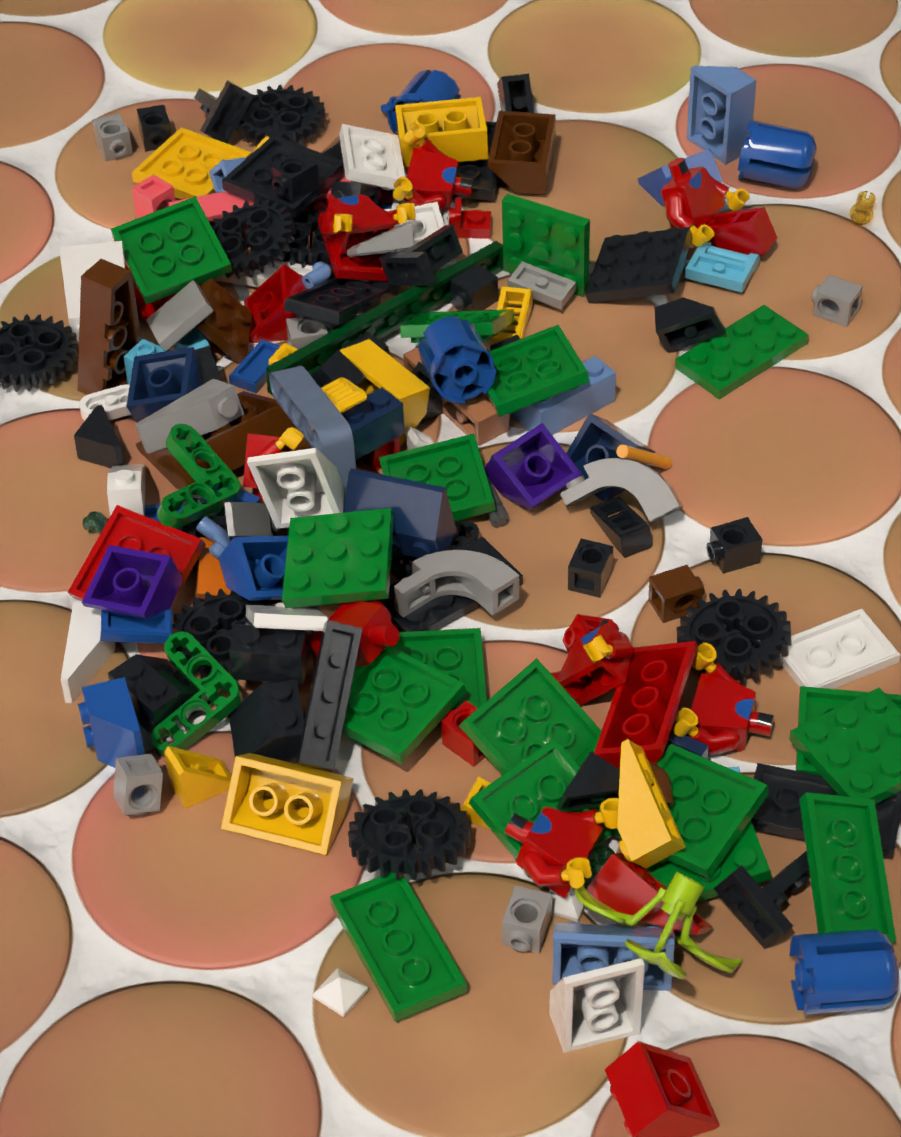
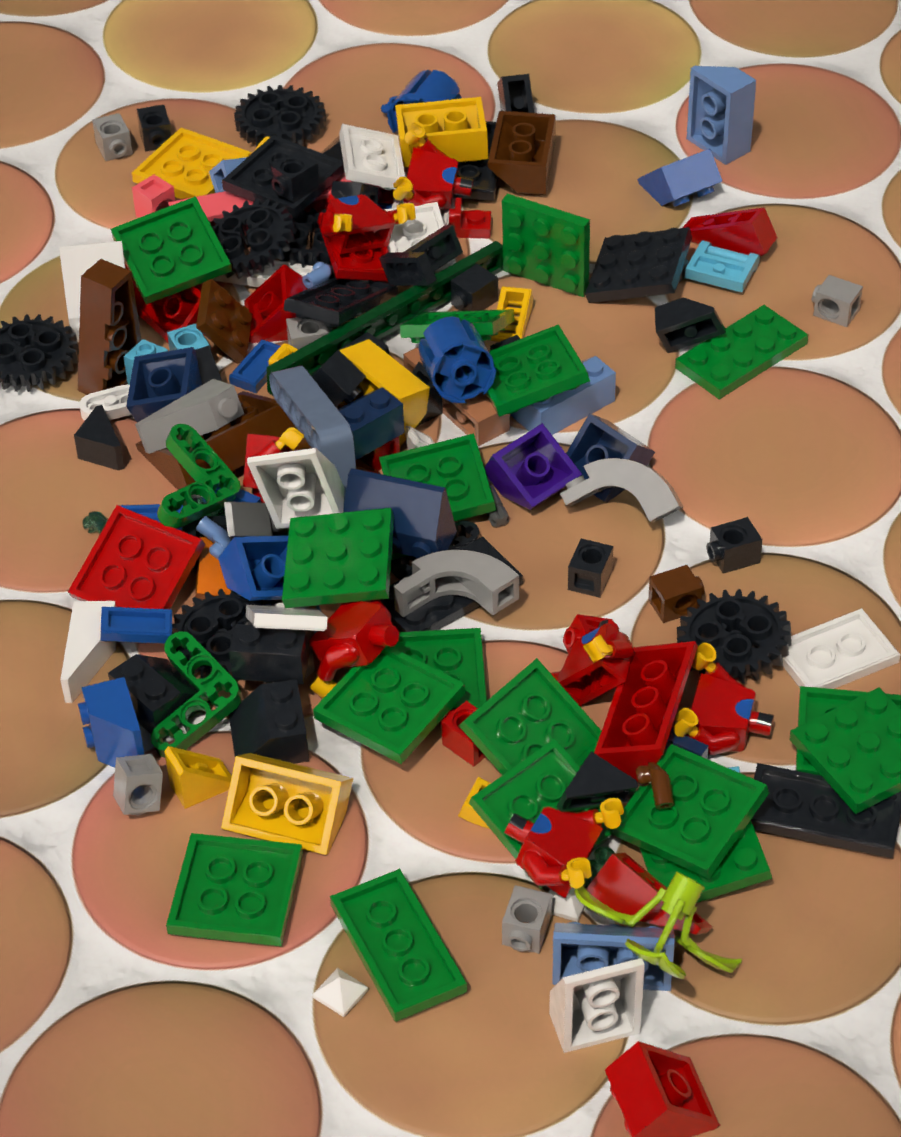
dark purple slope [82,545,183,618] -> none
white slope [107,464,146,516] -> none
light grey tile [147,280,213,351] -> none
black bracket [194,80,254,144] -> none
black plate [296,620,362,772] -> none
yellow slope [321,377,367,413] -> none
light grey slope [347,224,414,257] -> none
black gear [348,789,471,880] -> none
light grey plate [508,261,576,310] -> none
black slope [590,497,653,558] -> none
light orange bar [616,445,672,470] -> none
yellow slope [617,739,686,868] -> none
red torso [661,158,750,246] -> none
black bracket [713,851,810,949] -> none
blue cylinder [738,120,817,189] -> none
blue cylinder [789,929,899,1015] -> none
green plate [799,792,897,945] -> none
clear yellow pin [849,191,876,225] -> none
none -> green plate [166,833,303,946]

